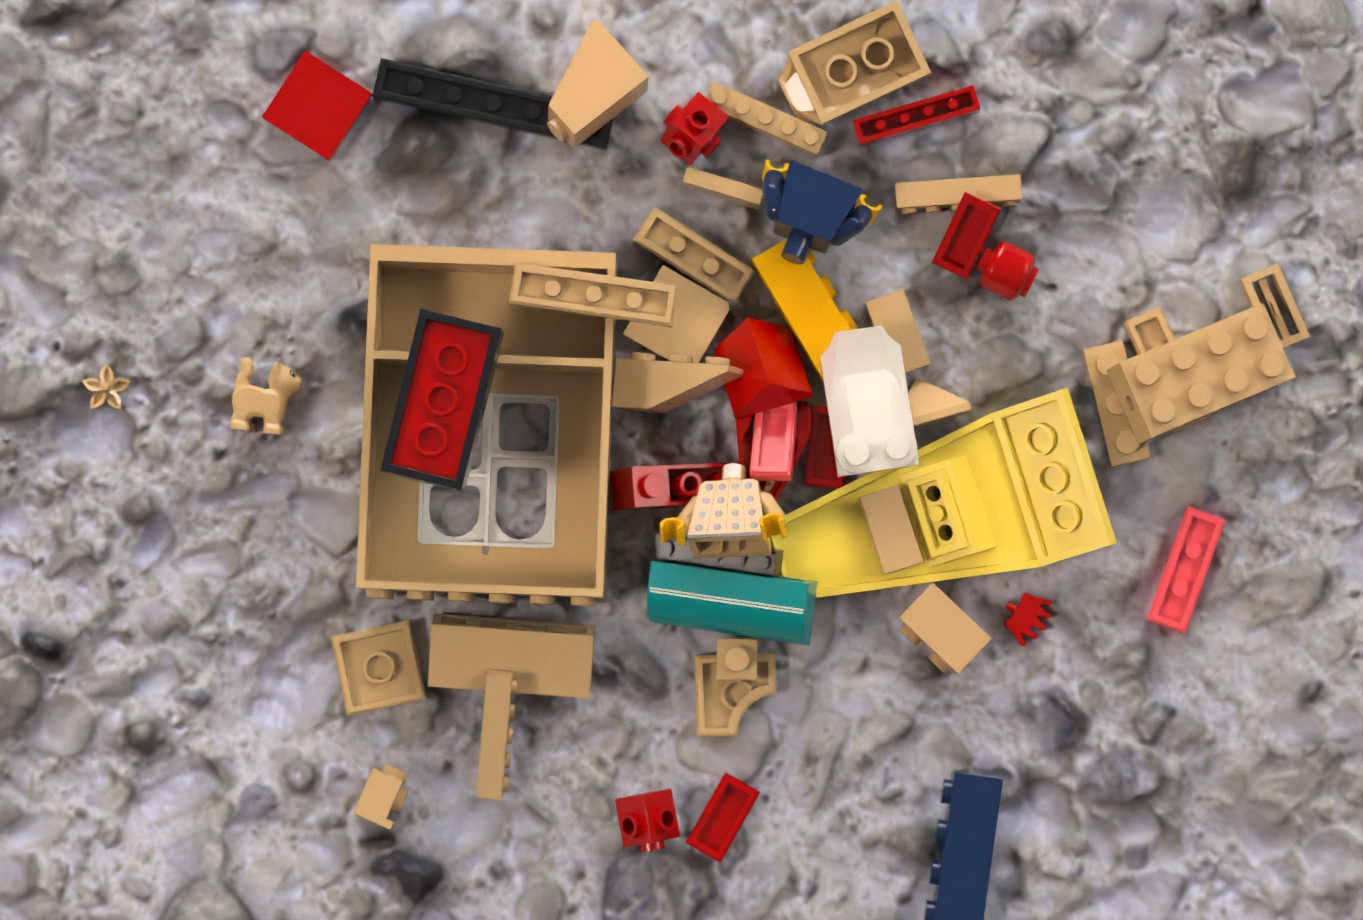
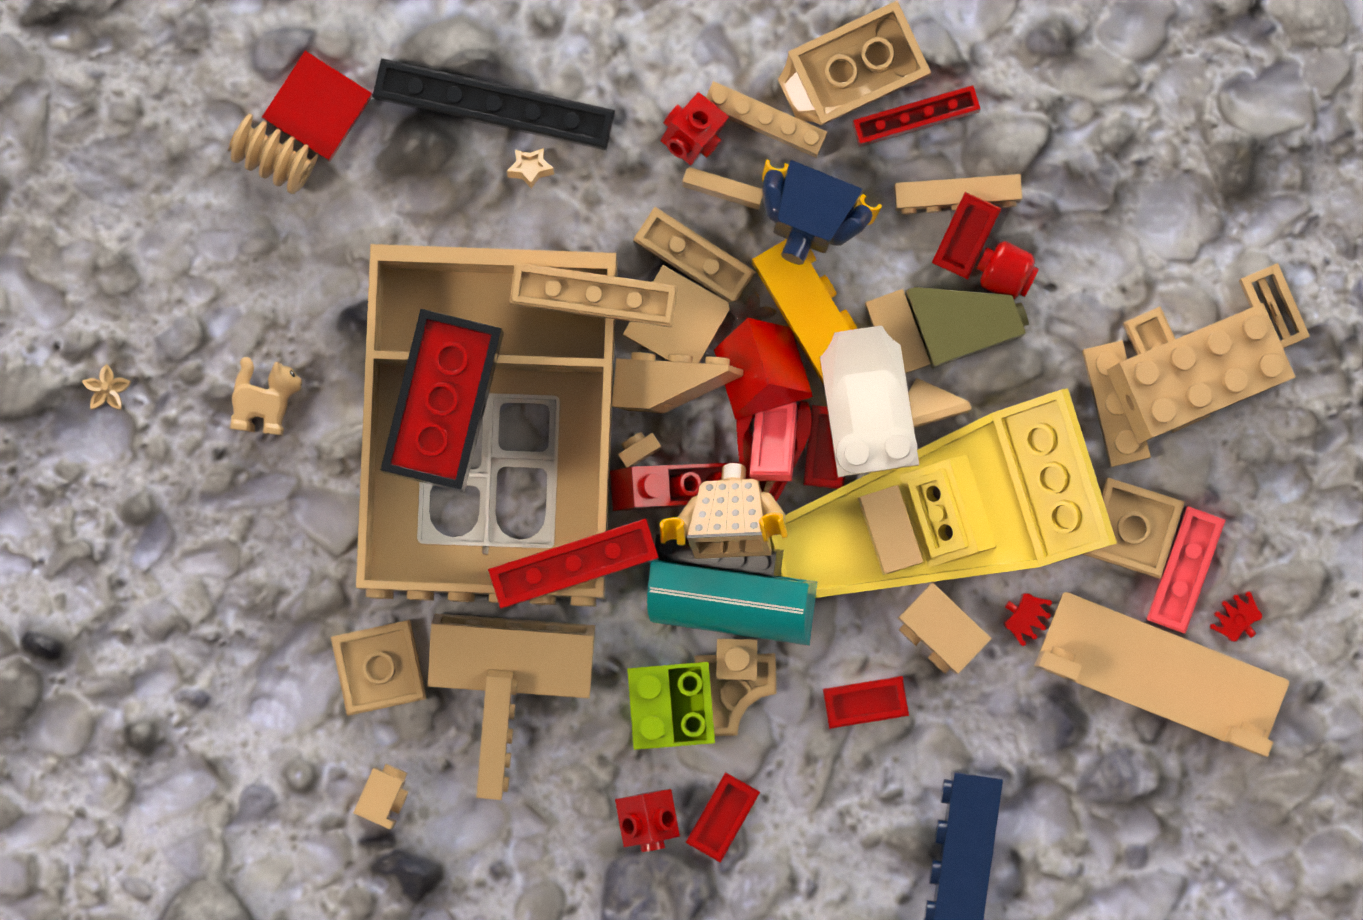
tan slope [547,19,649,148] -> none
none -> tan piece [228,113,319,194]
none -> red gear [488,518,659,609]
none -> tan piece [507,148,554,189]
none -> tan plate [618,432,661,468]
none -> lime slope [627,662,715,750]
none -> red tile [823,676,909,729]
none -> olive slope [905,287,1029,369]
none -> tan bracket [1034,592,1289,757]
none -> tan tile [1082,477,1185,579]
none -> red piece [1209,591,1262,642]

